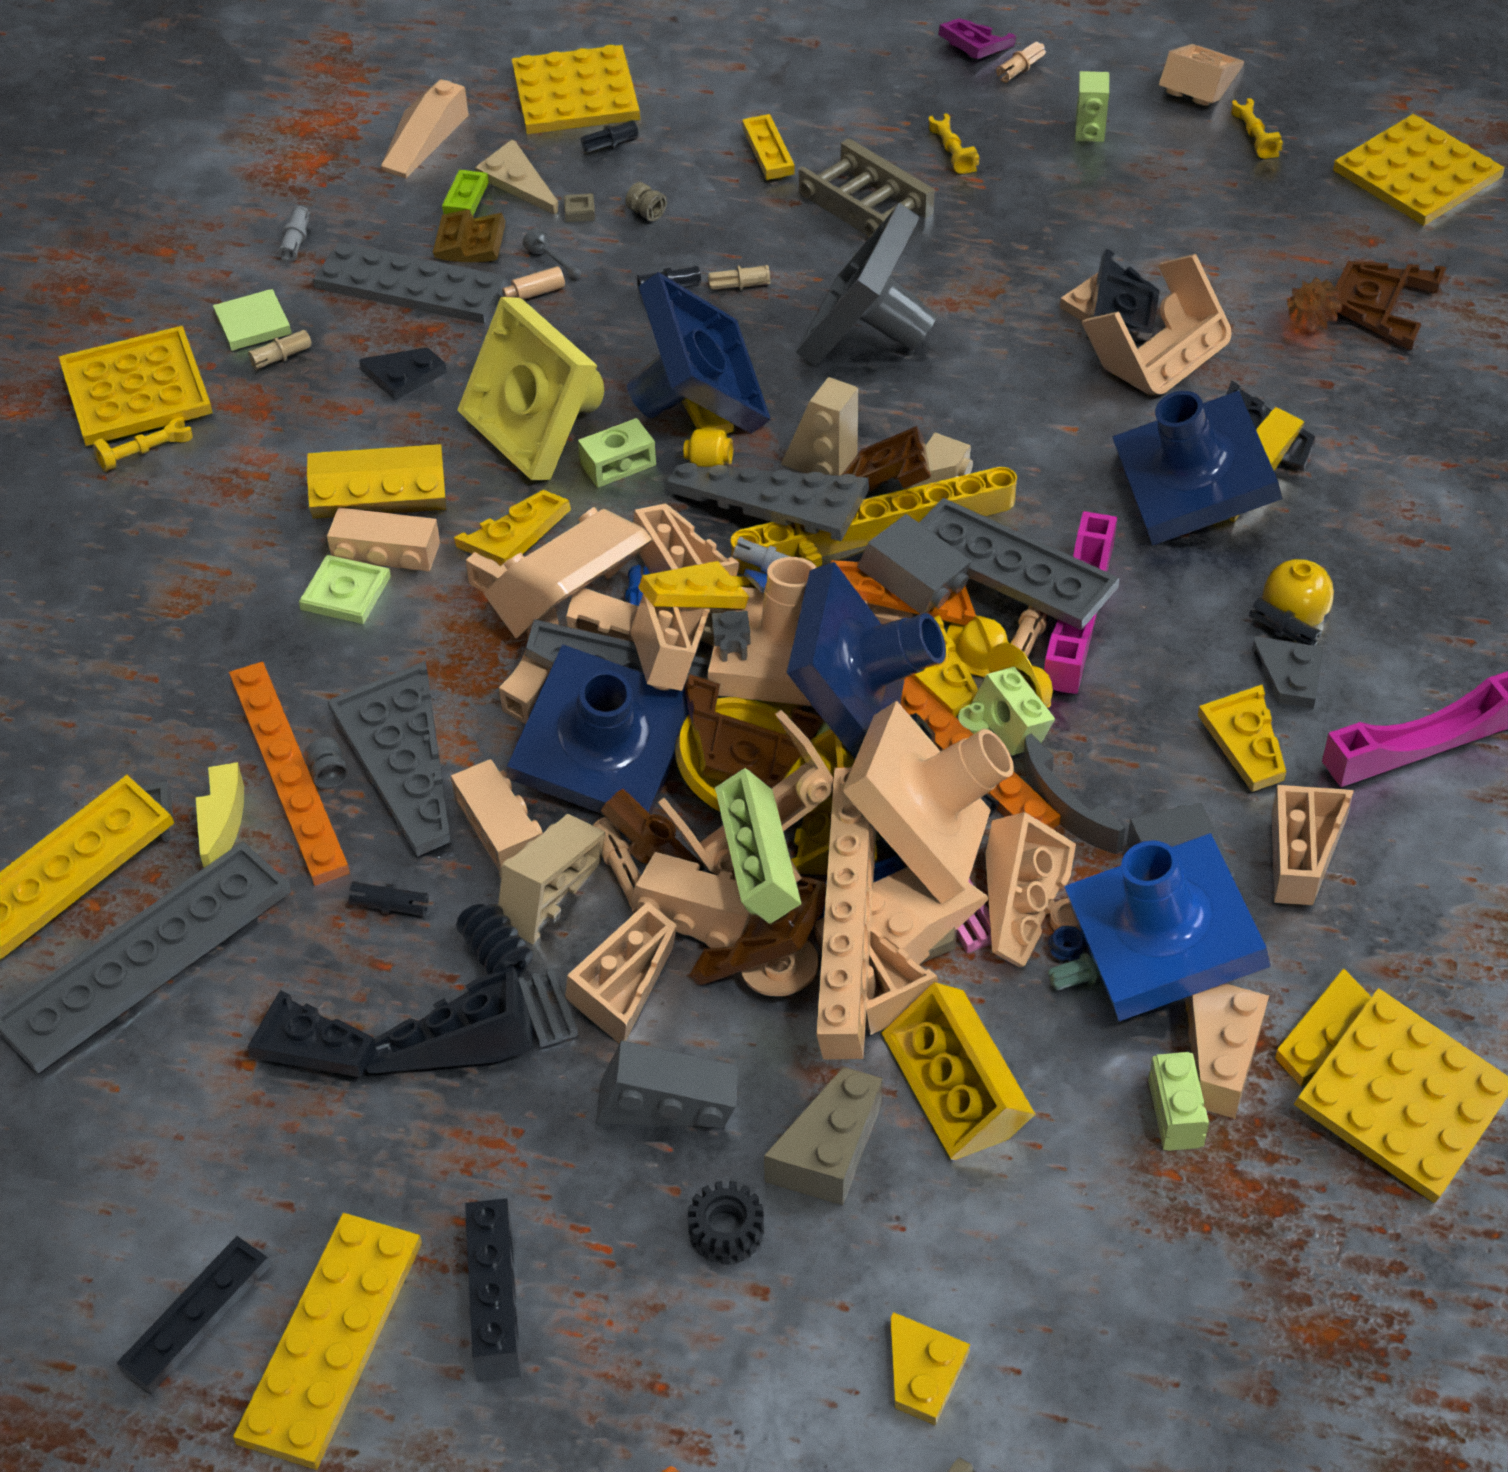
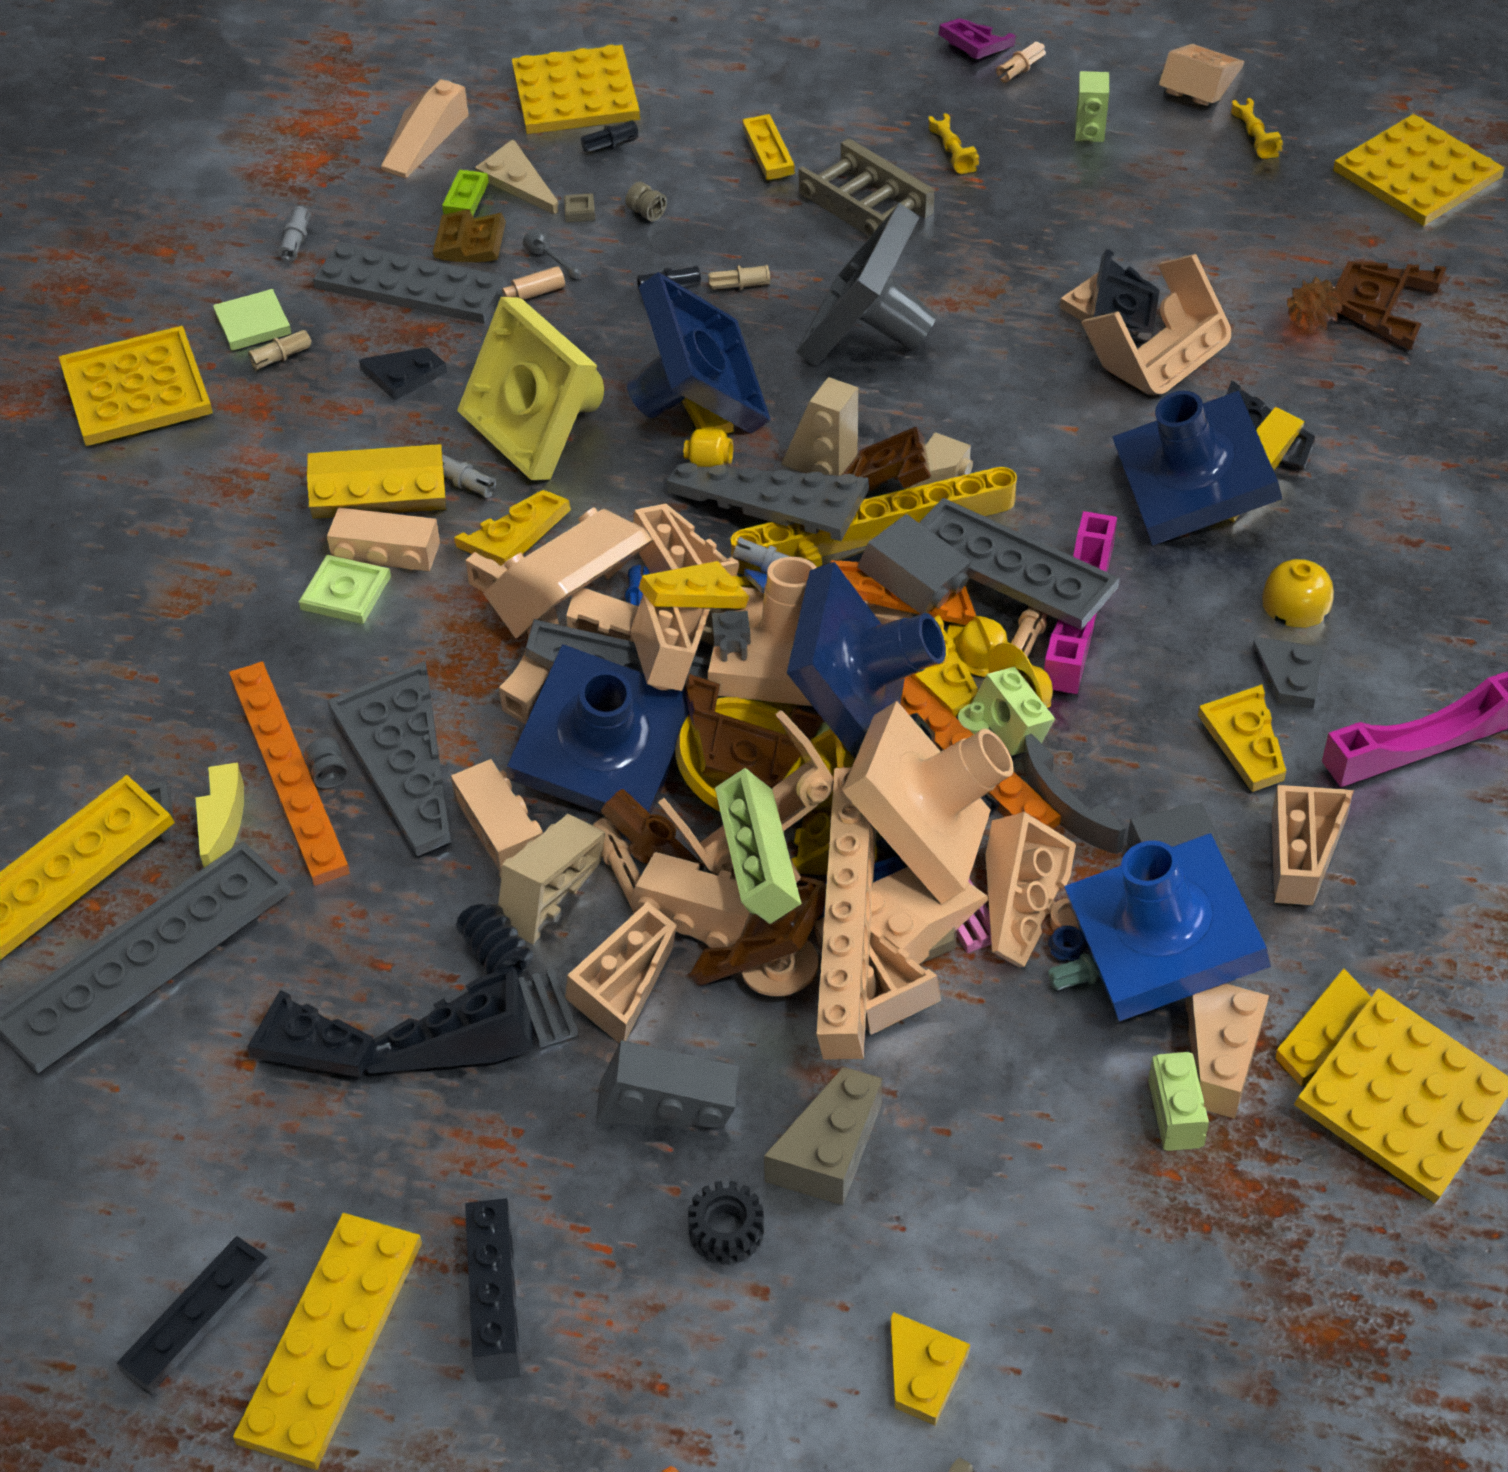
yellow piece [93,417,193,472] -> none
black pin [348,881,429,917] -> none
yellowish green brick [578,418,656,488] -> none
yellow slope [882,982,1036,1160] -> none
black pin [1249,597,1322,646] -> none
none -> light grey pin [442,453,497,498]

